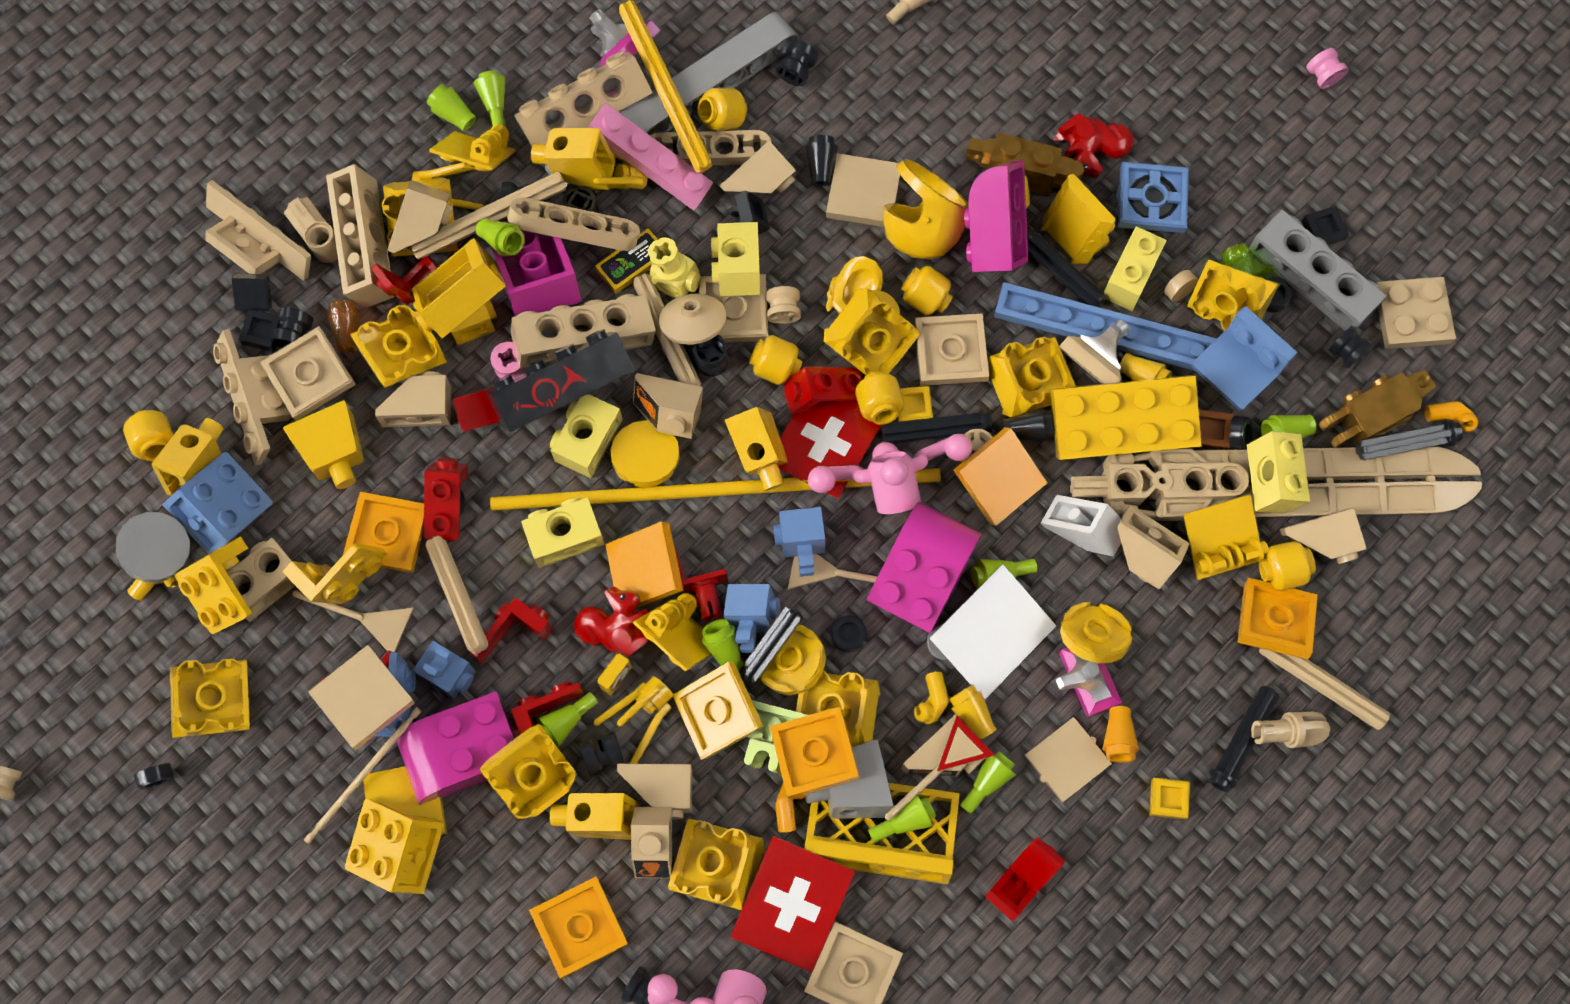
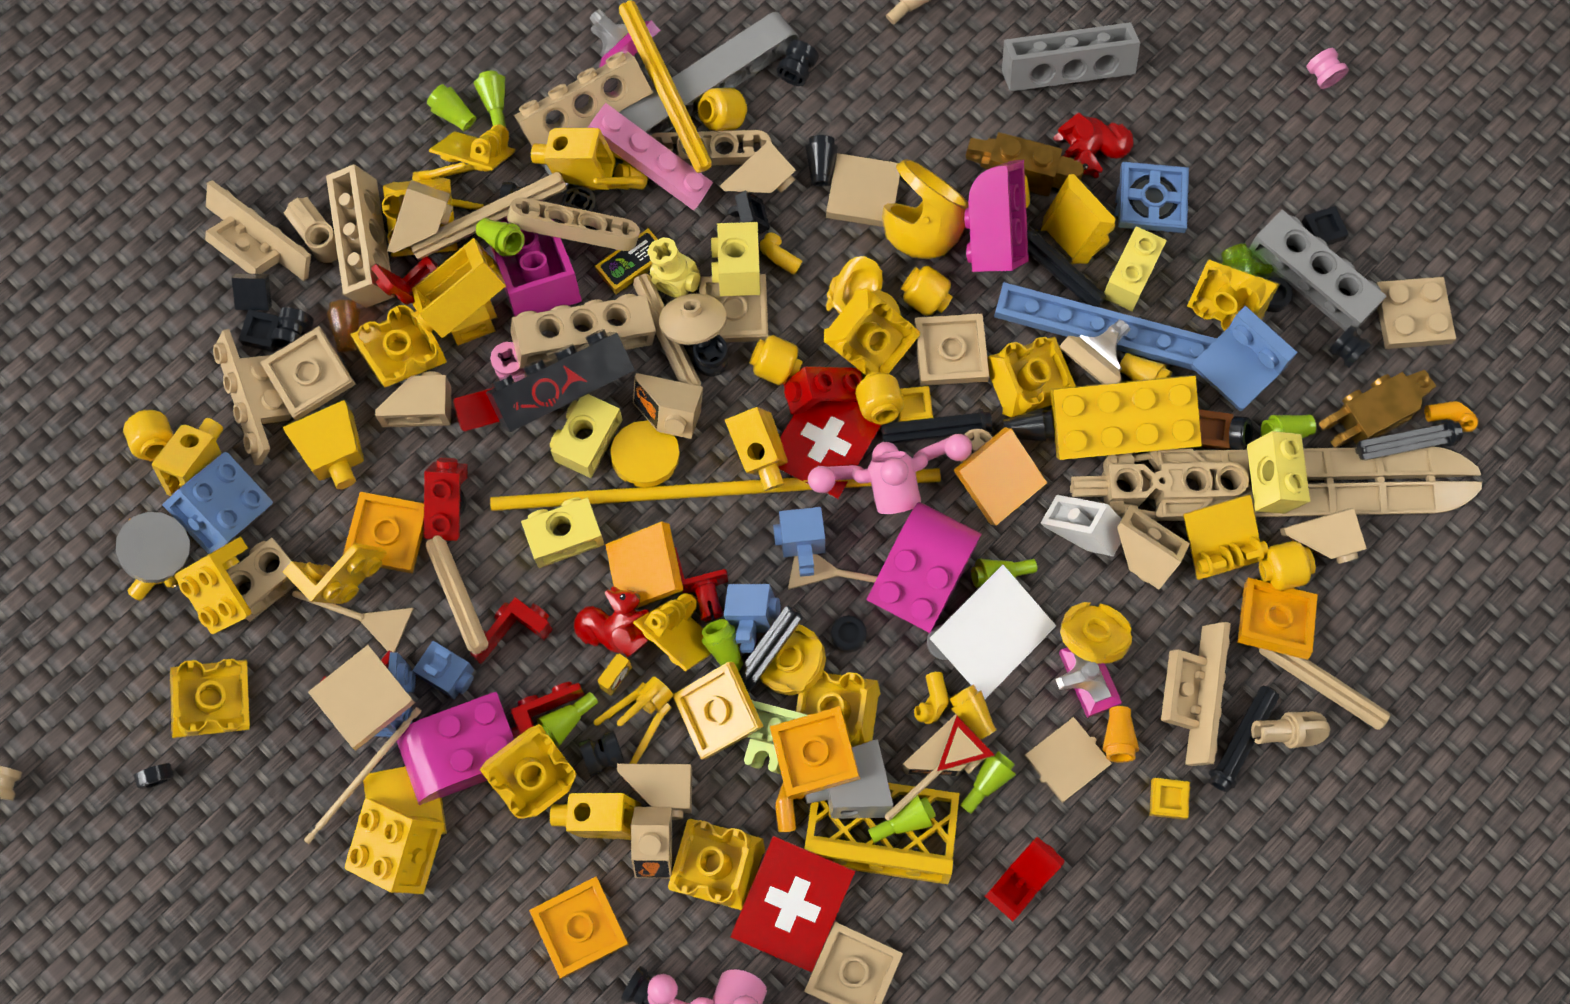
tan wheel [766,286,801,324] -> none
tan tile [1164,270,1199,302] -> none
none -> yellow arm [759,232,802,275]
none -> light grey brick [1002,22,1140,91]
none -> tan bracket [1161,622,1231,766]

